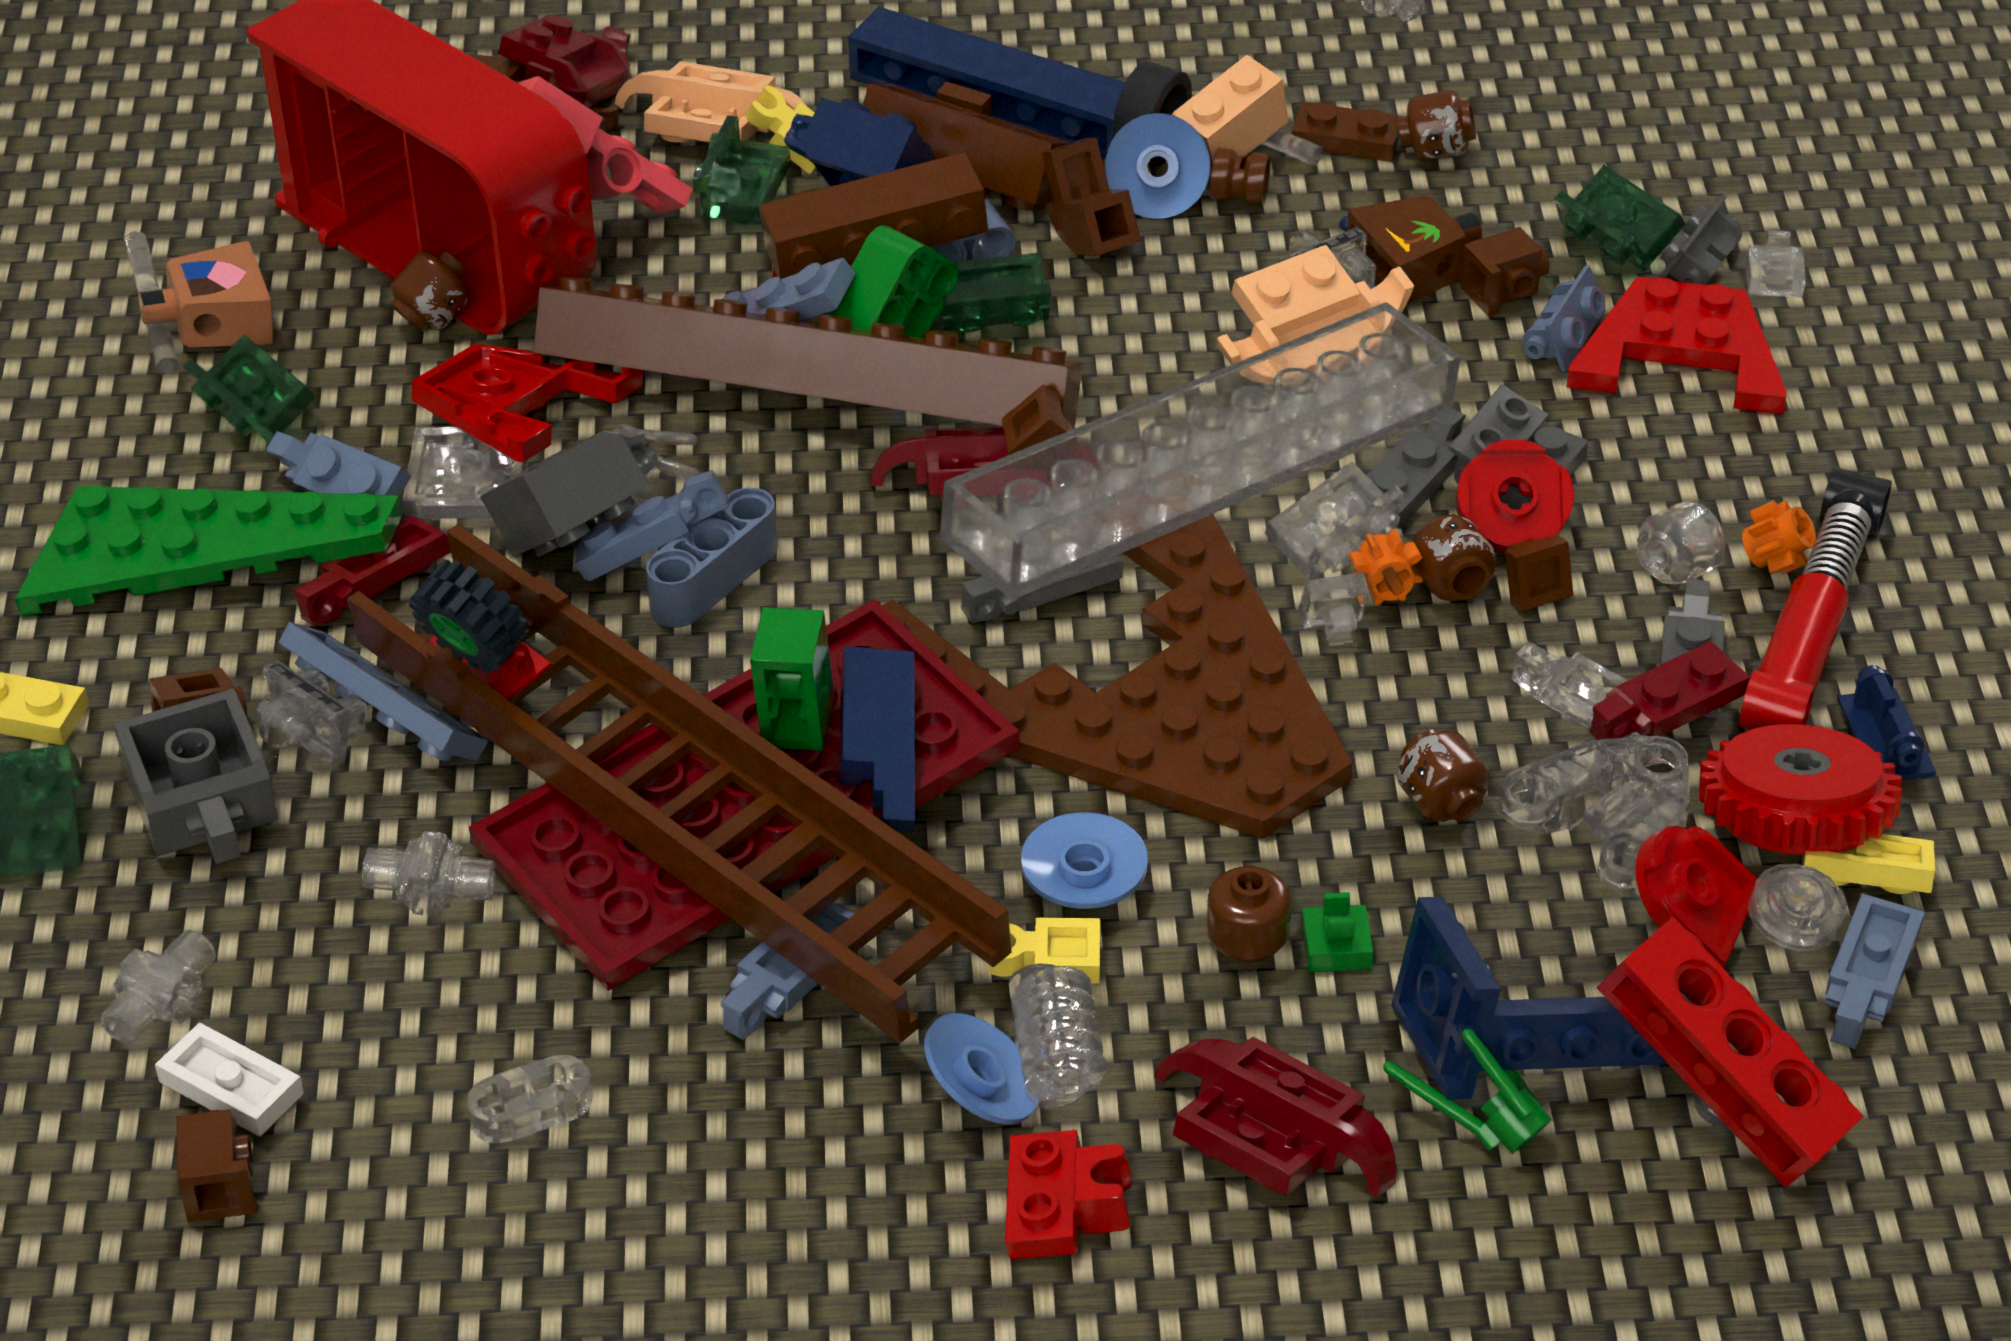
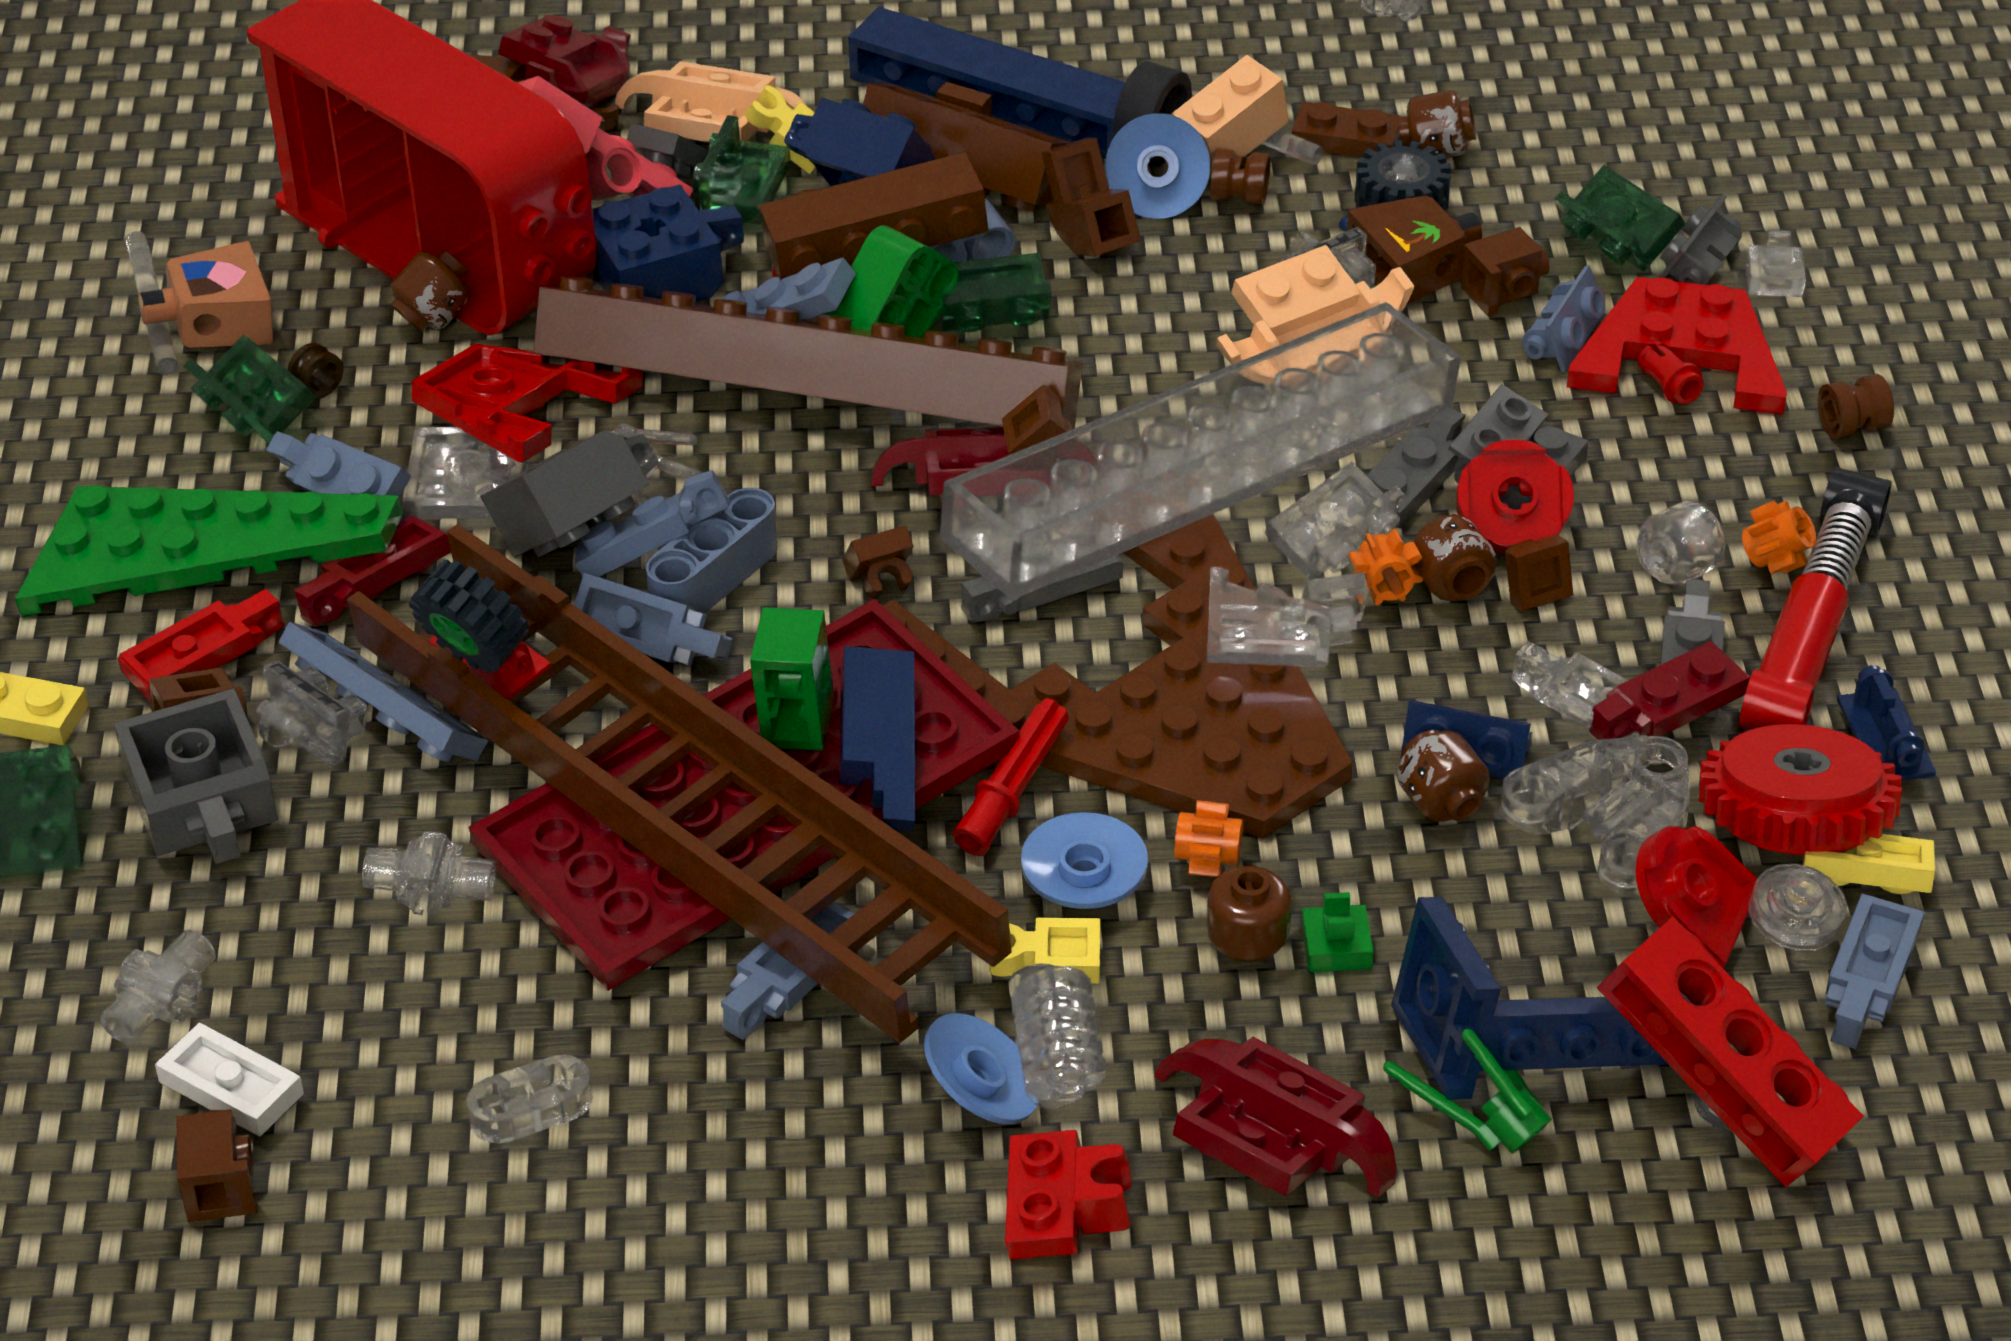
none -> red hinge [117,589,285,702]
none -> dark brown bush [287,342,344,399]
none -> sand blue hinge [574,573,734,666]
none -> dark blue hinge [592,184,744,302]
none -> dark grey plate [627,123,715,179]
none -> reddish brown tile [842,525,914,599]
none -> red axle [951,698,1069,856]
none -> orange gear [1174,800,1243,878]
none -> clear wing [1207,567,1330,667]
none -> black wheel [1355,140,1451,212]
none -> dark blue hinge [1400,700,1533,783]
none -> red pin [1638,341,1704,404]
none -> reddish brown wheel [1817,374,1894,439]

